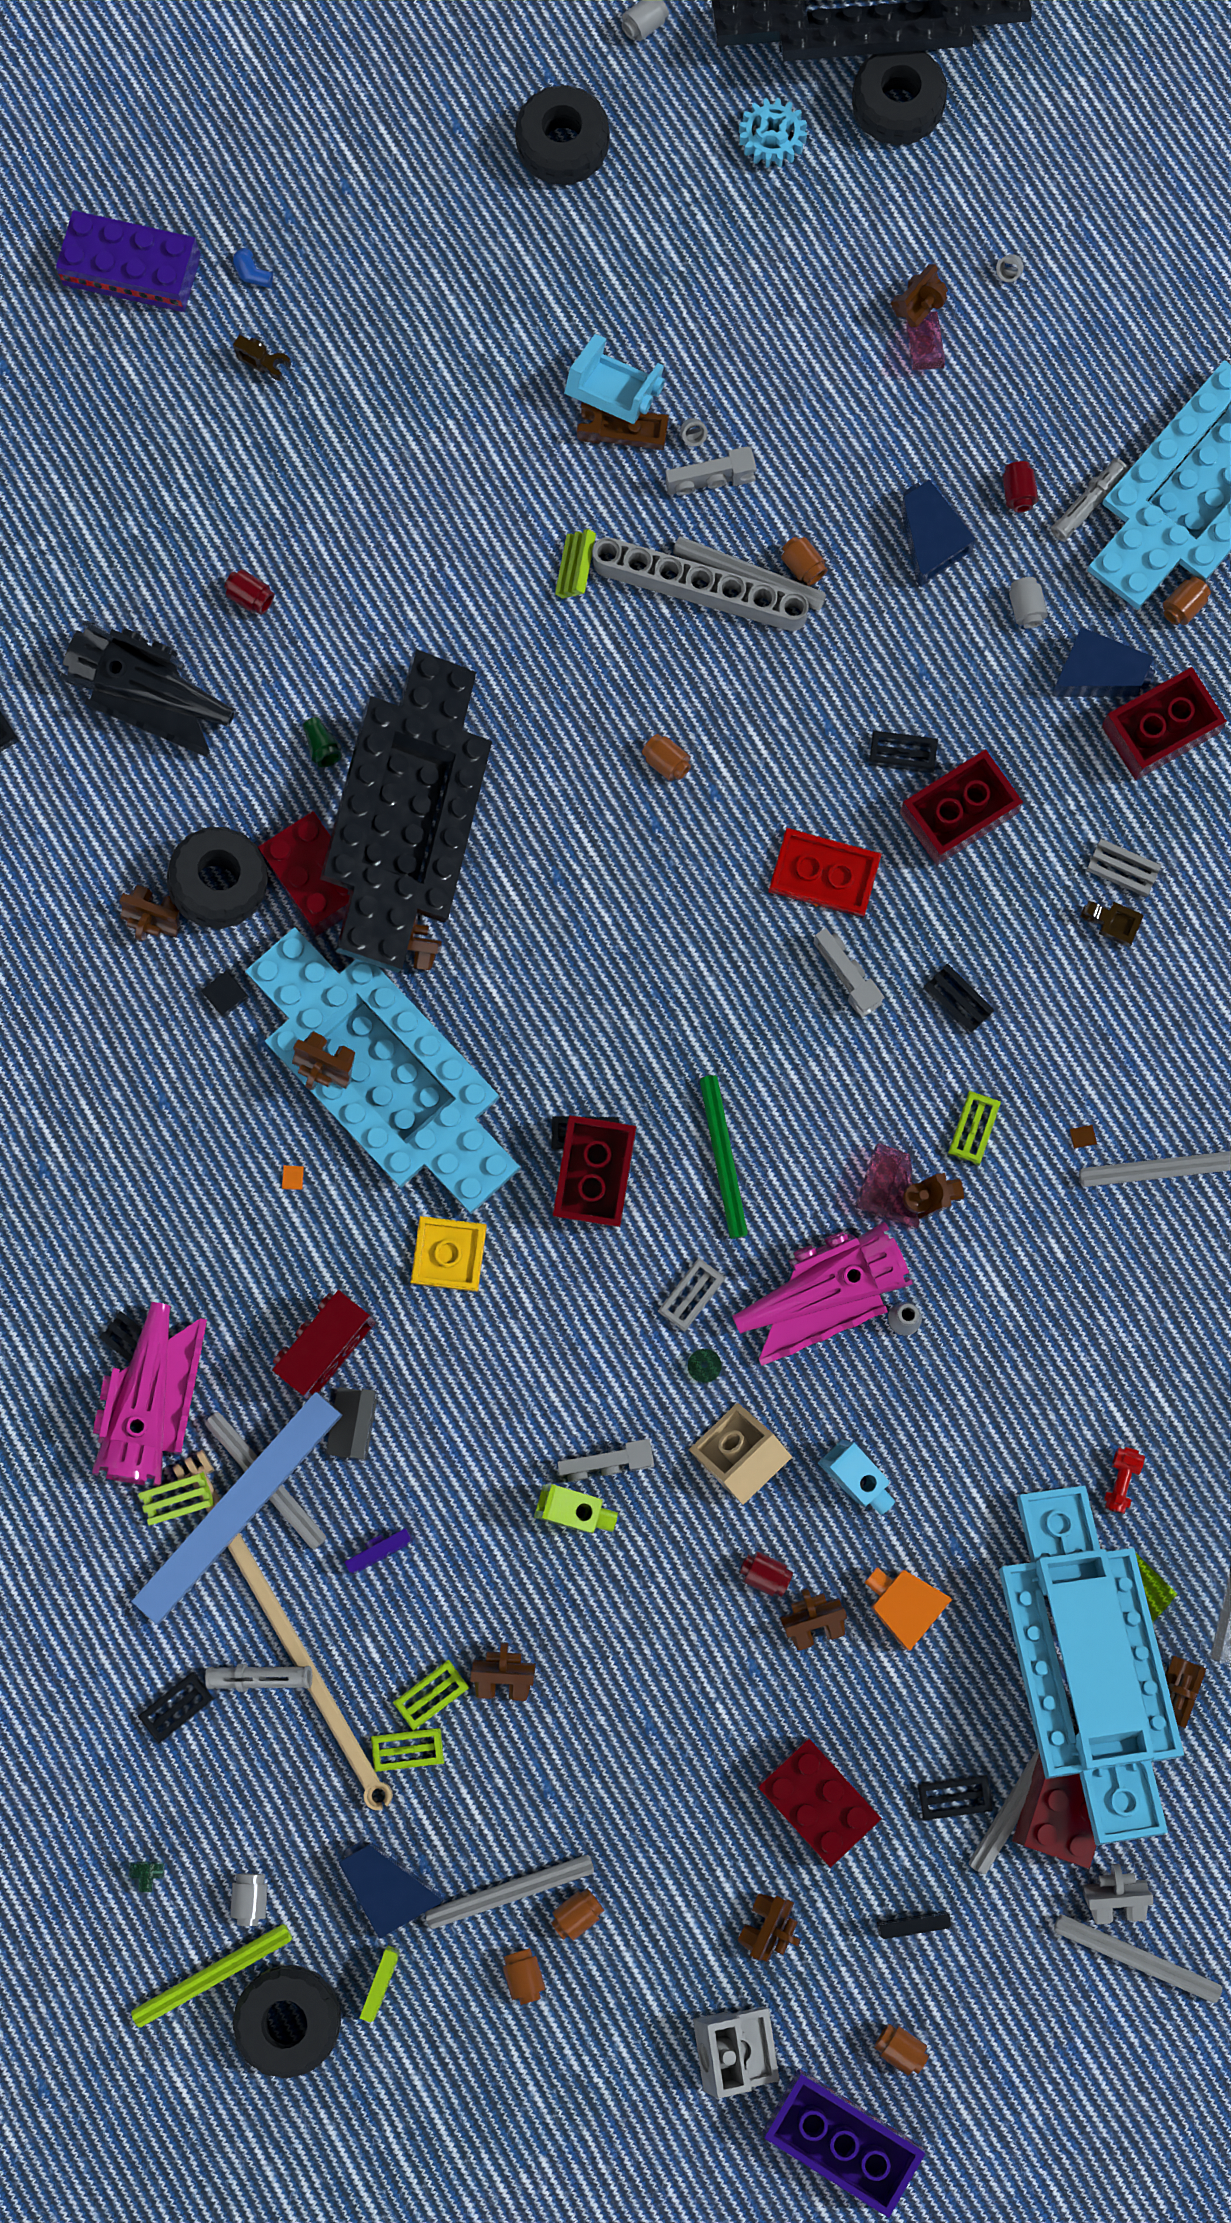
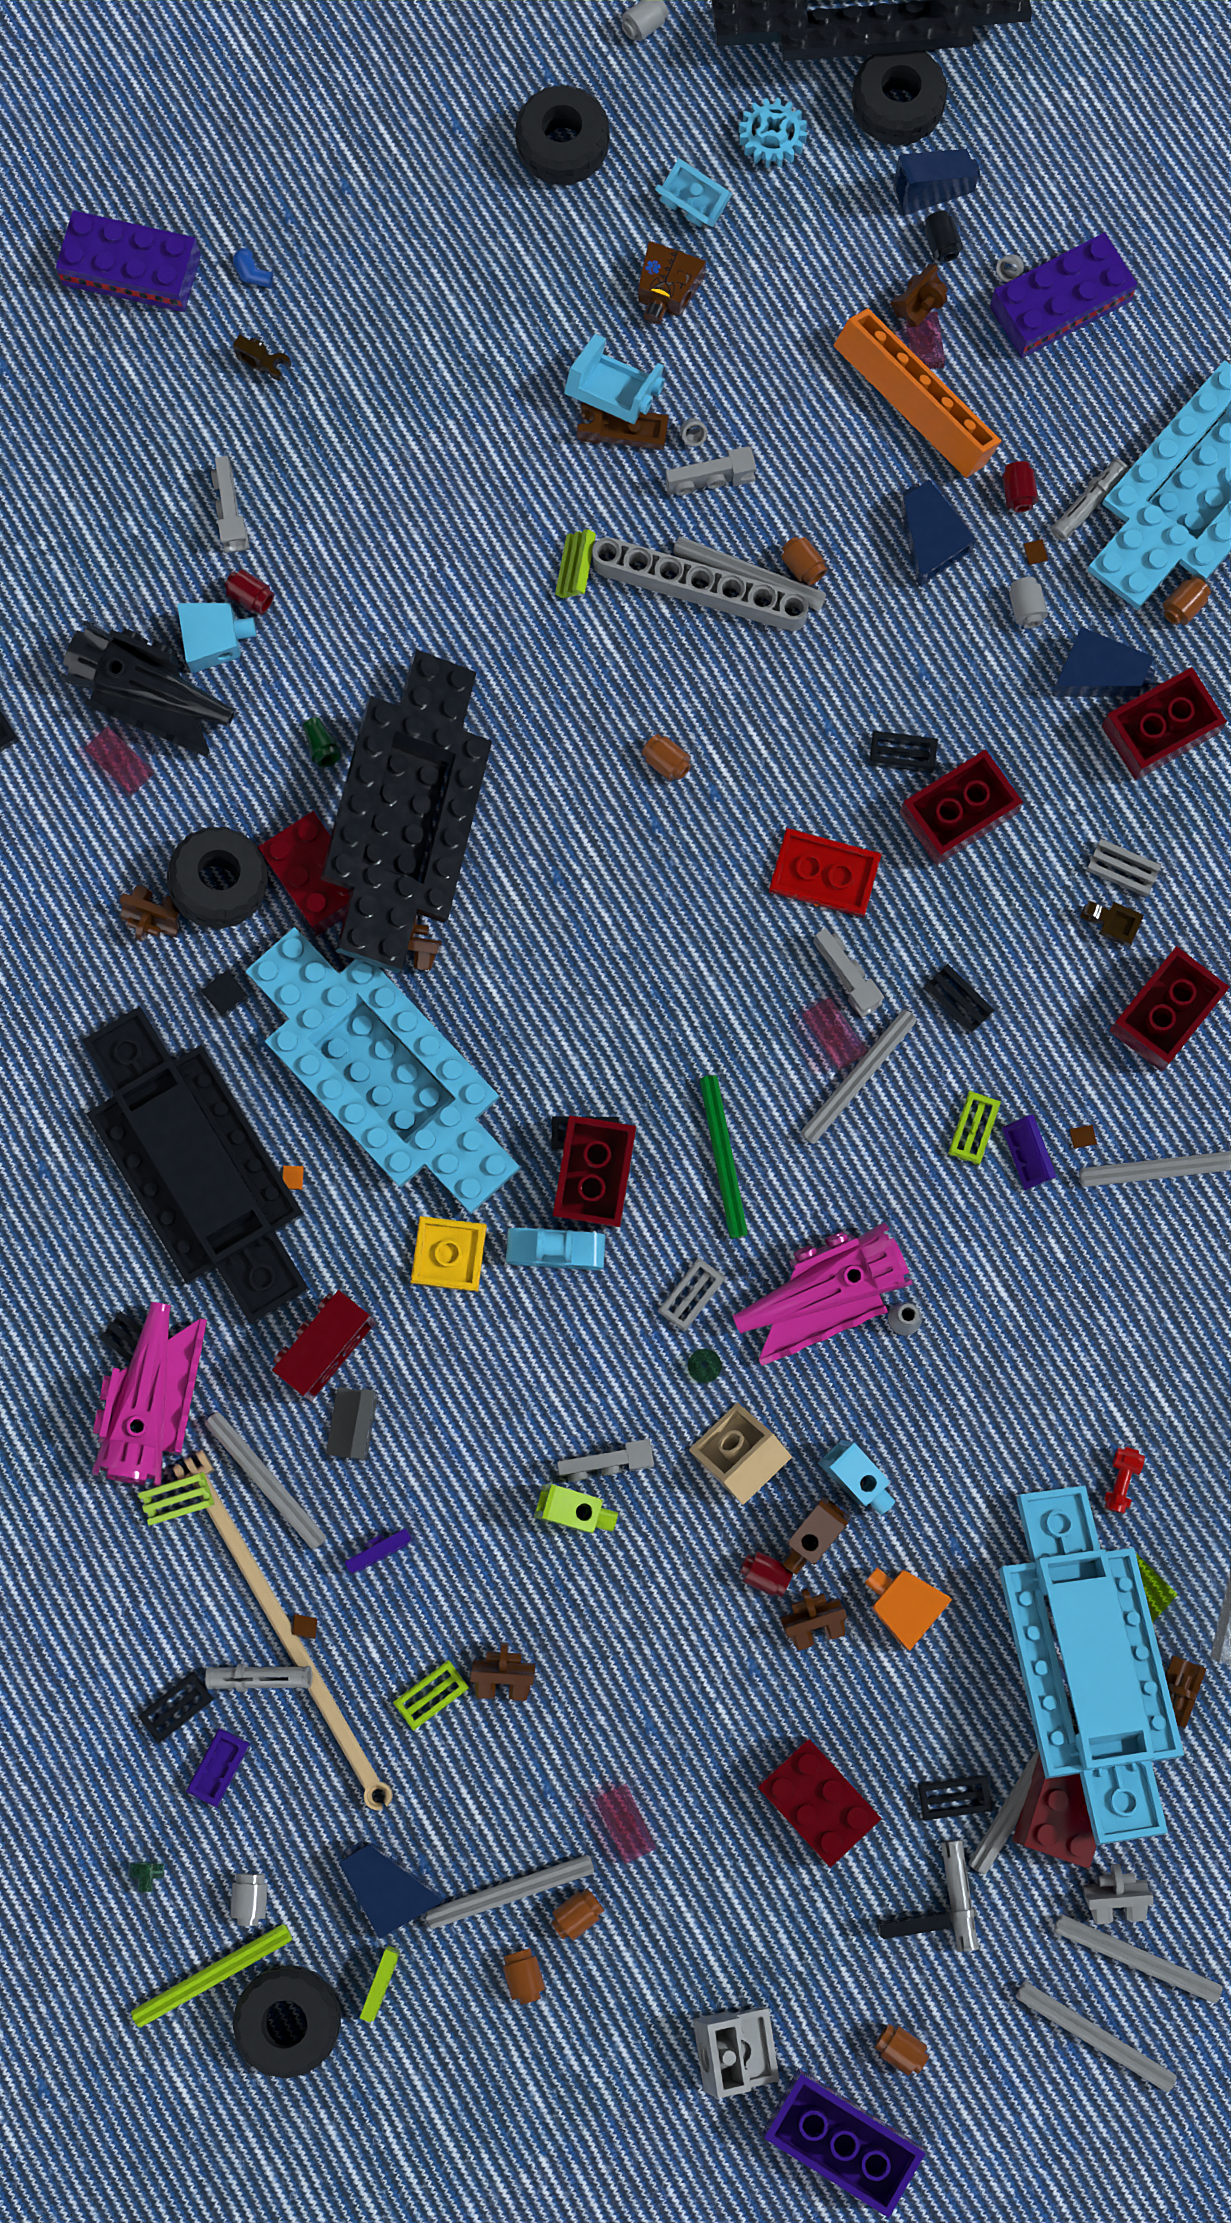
medium blue tile [131,1392,343,1625] -> none
reddish brown hips [292,1032,355,1090] -> none
lime tile [371,1728,445,1772] -> none
reddish brown hips [738,1894,802,1962] -> none
clear pink wing [855,1143,920,1229] -> none
reddish brown hips [903,1173,964,1219] -> none
none -> black piece [82,1006,310,1325]
none -> clear pink plate [84,726,155,796]
none -> medium azure torso [177,603,257,673]
none -> dark purple plate [186,1727,251,1808]
none -> light grey plate [211,456,250,553]
none -> reddish brown window [292,1614,317,1639]
none -> medium azure piece [506,1228,606,1270]
none -> clear pink plate [595,1783,657,1864]
none -> reddish brown torso [638,241,706,324]
none -> medium azure bracket [655,158,733,228]
none -> reddish brown torso [781,1495,851,1575]
none -> light grey axle [801,1010,917,1144]
none -> clear pink plate [802,997,867,1071]
none -> orange brick [833,308,1002,478]
none -> dark blue slope [893,149,980,216]
none -> black brick [924,210,963,262]
none -> light grey pin [940,1840,979,1952]
none -> dark purple brick [990,232,1137,359]
none -> dark purple plate [1001,1115,1057,1190]
none -> light grey axle [1016,1982,1177,2092]
none -> reddish brown window [1023,539,1048,565]
none -> dark red brick [1109,946,1230,1072]

